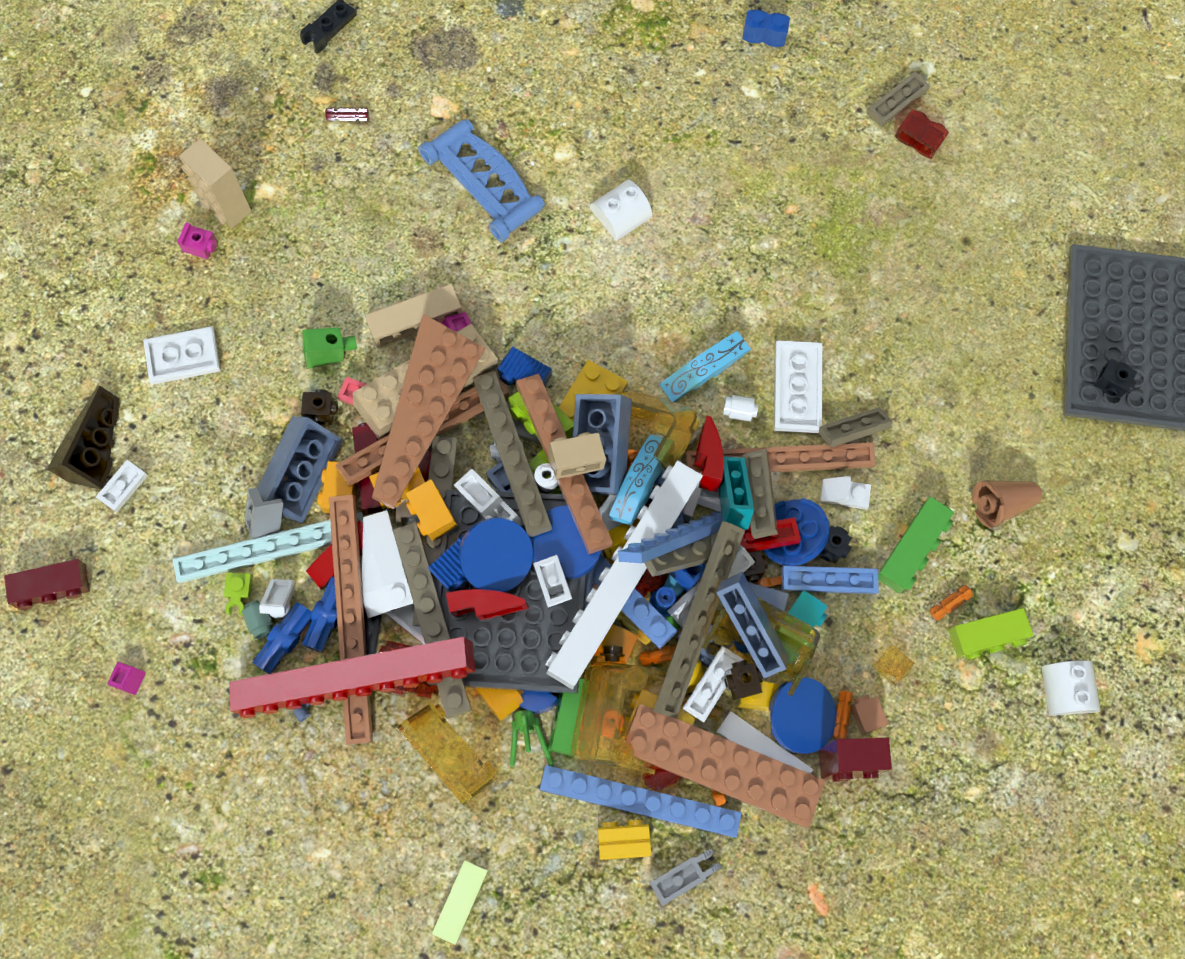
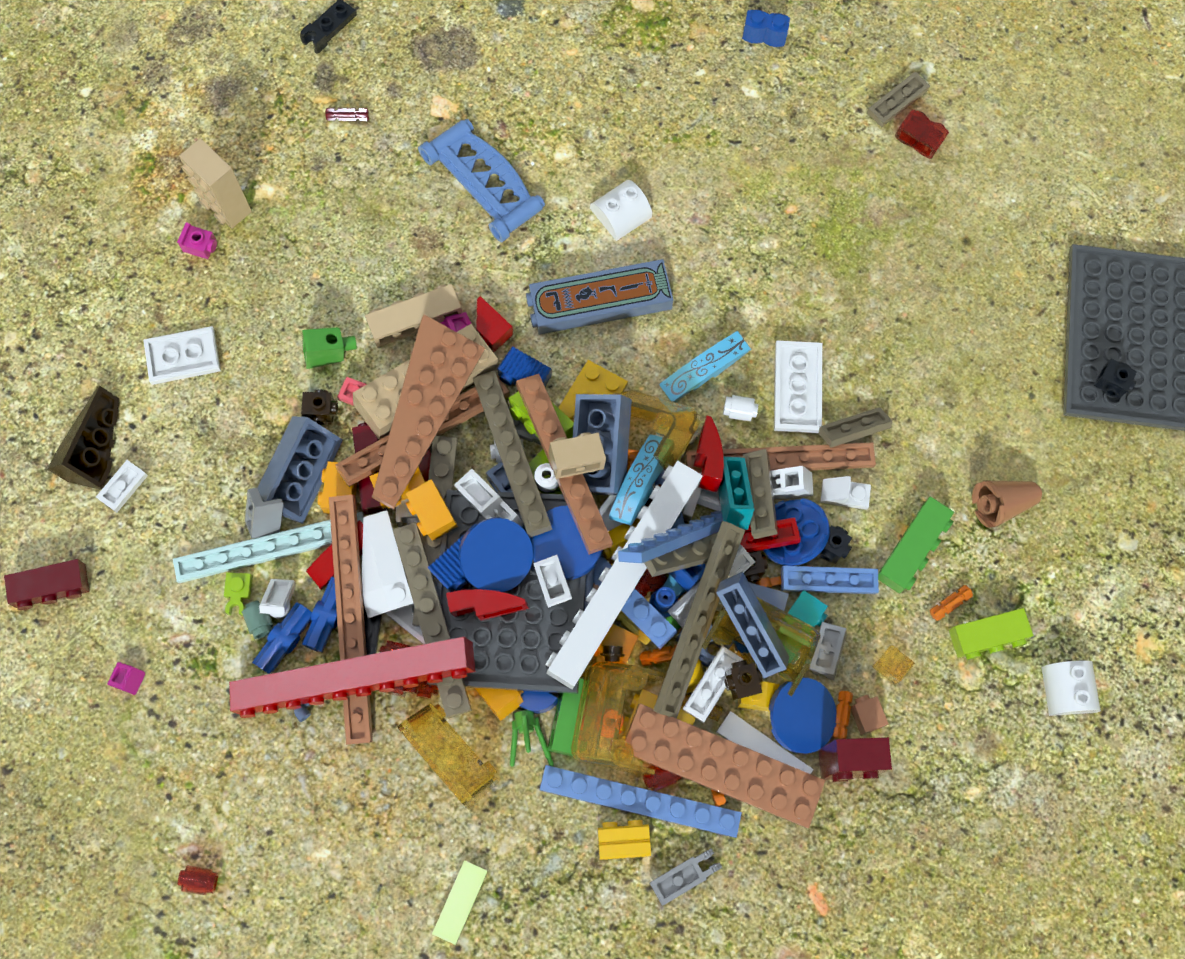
none -> clear red brick [177,865,218,895]
none -> red slope [476,296,513,353]
none -> brick [526,259,673,335]
none -> white slope [771,466,814,499]
none -> light grey hinge [809,622,847,680]

